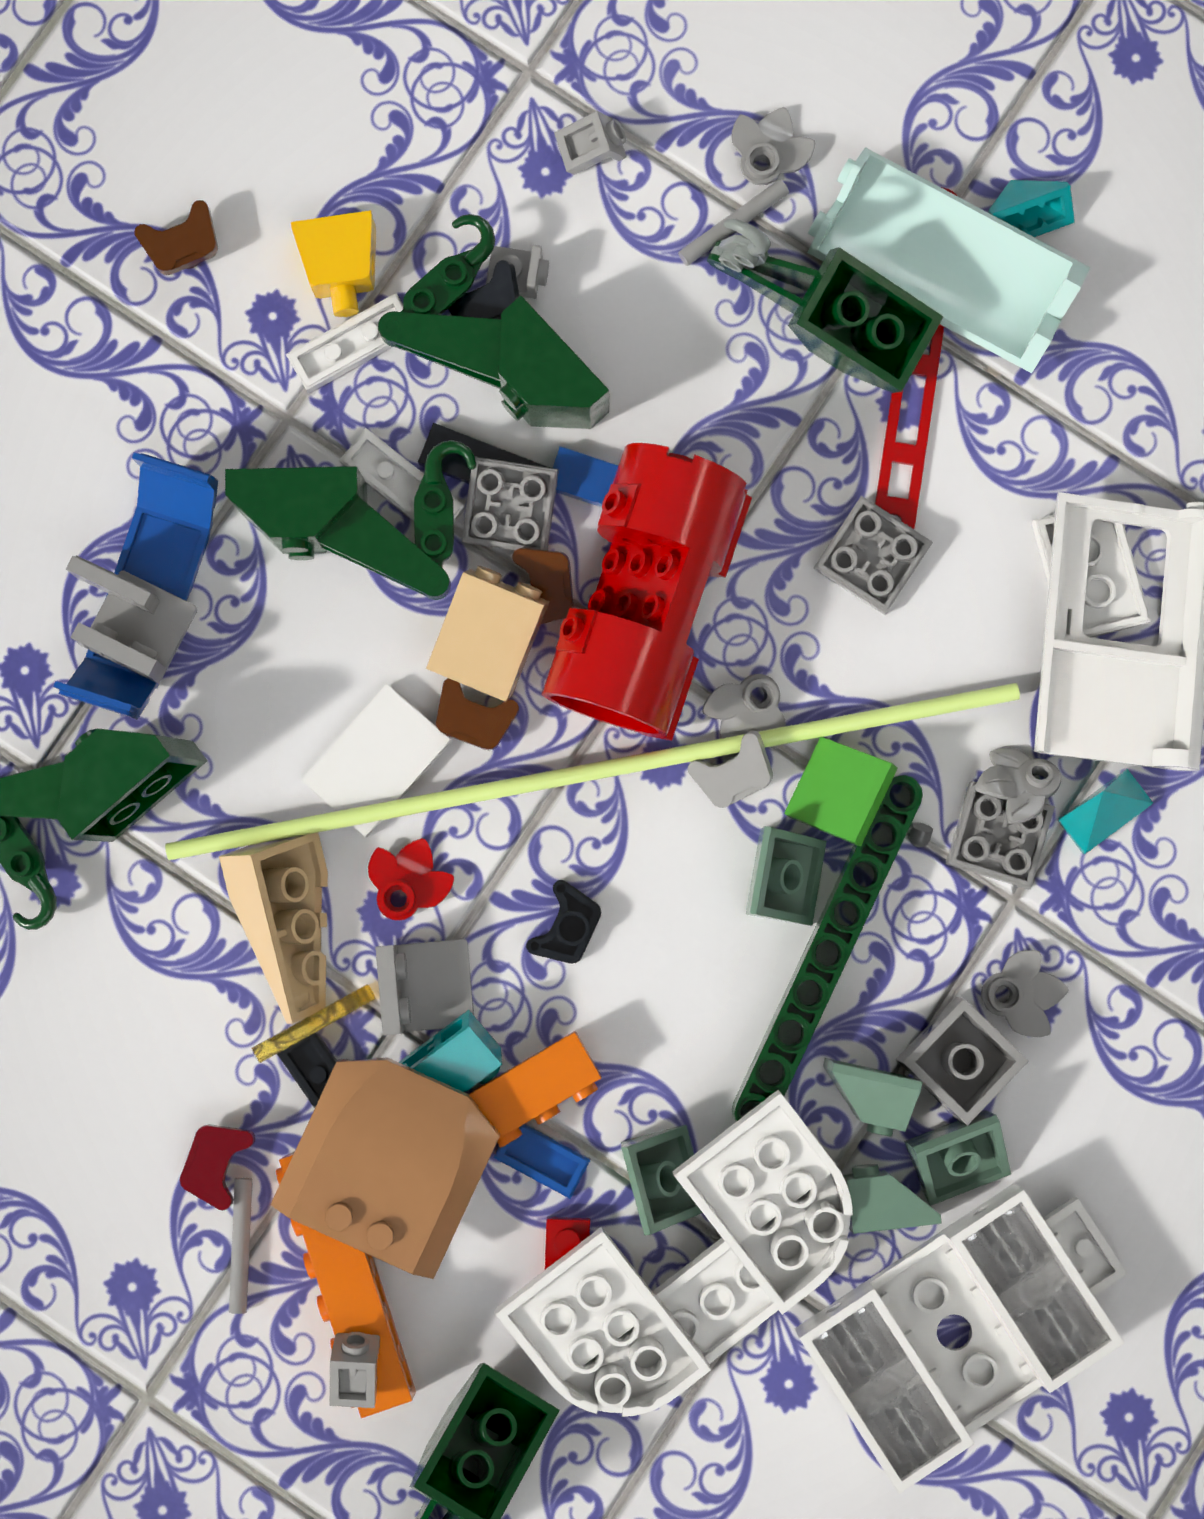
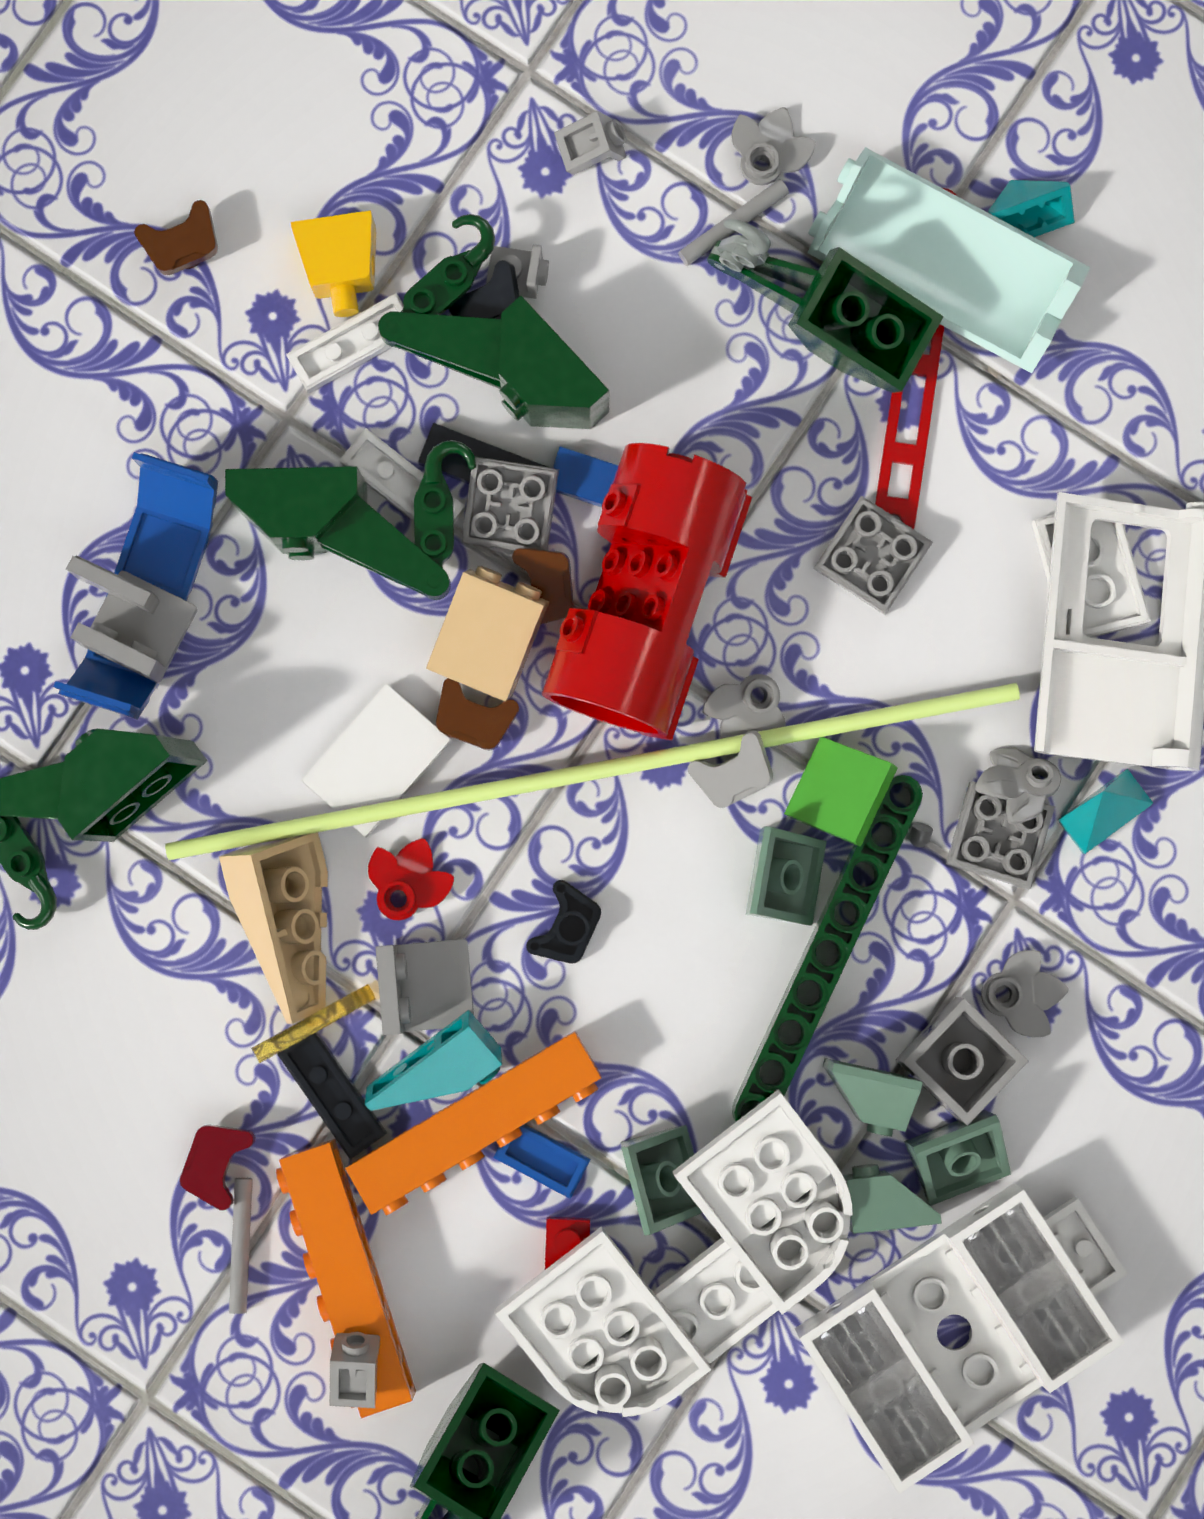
medium nougat wedge [270,1058,500,1279] -> none

